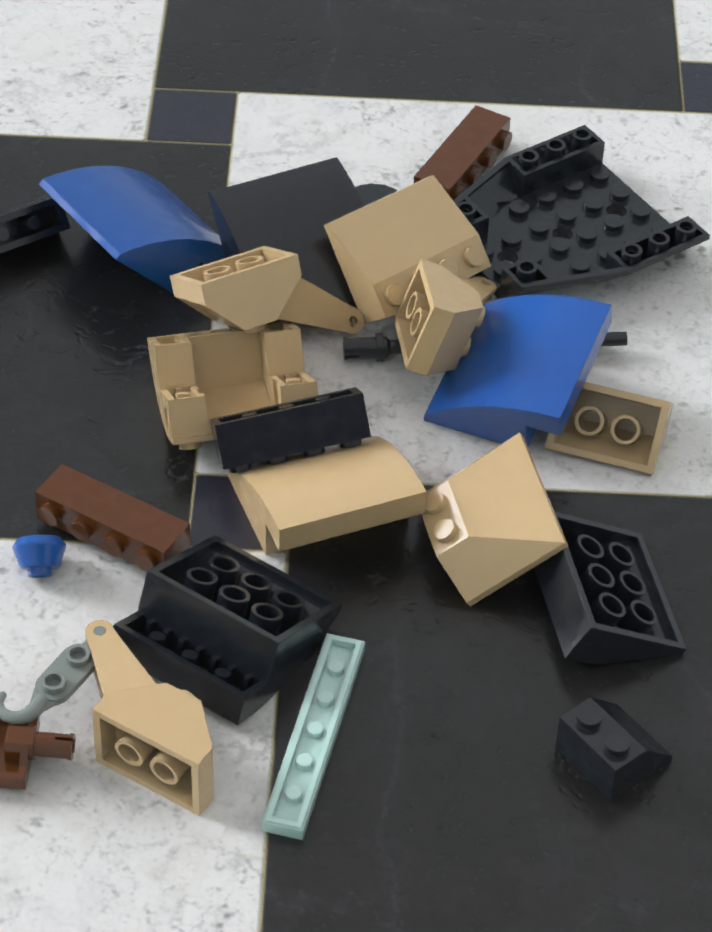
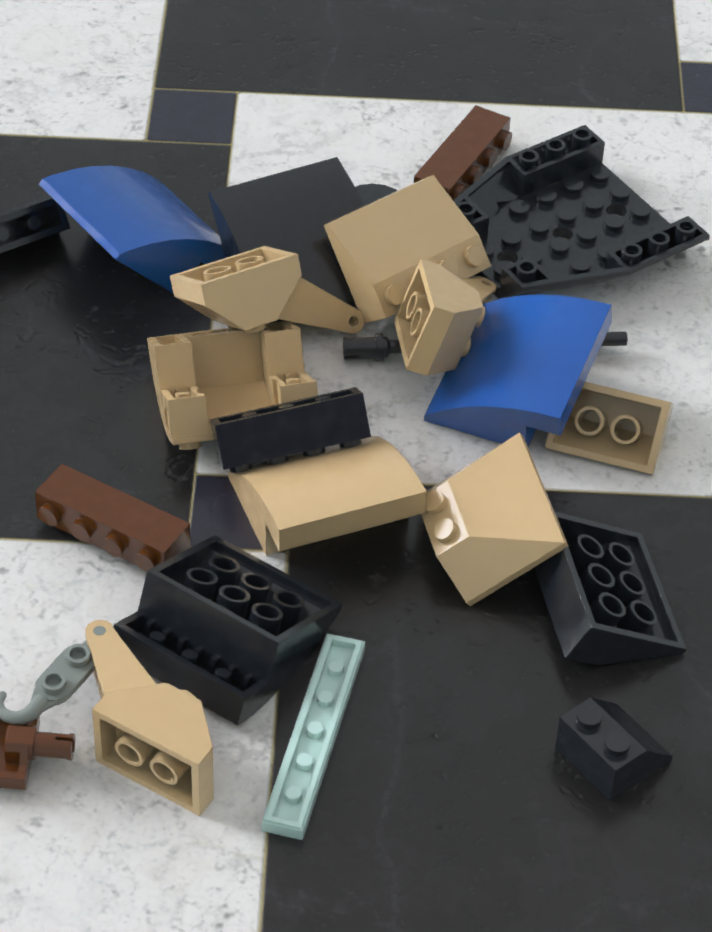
blue cone [12,535,66,578] -> none

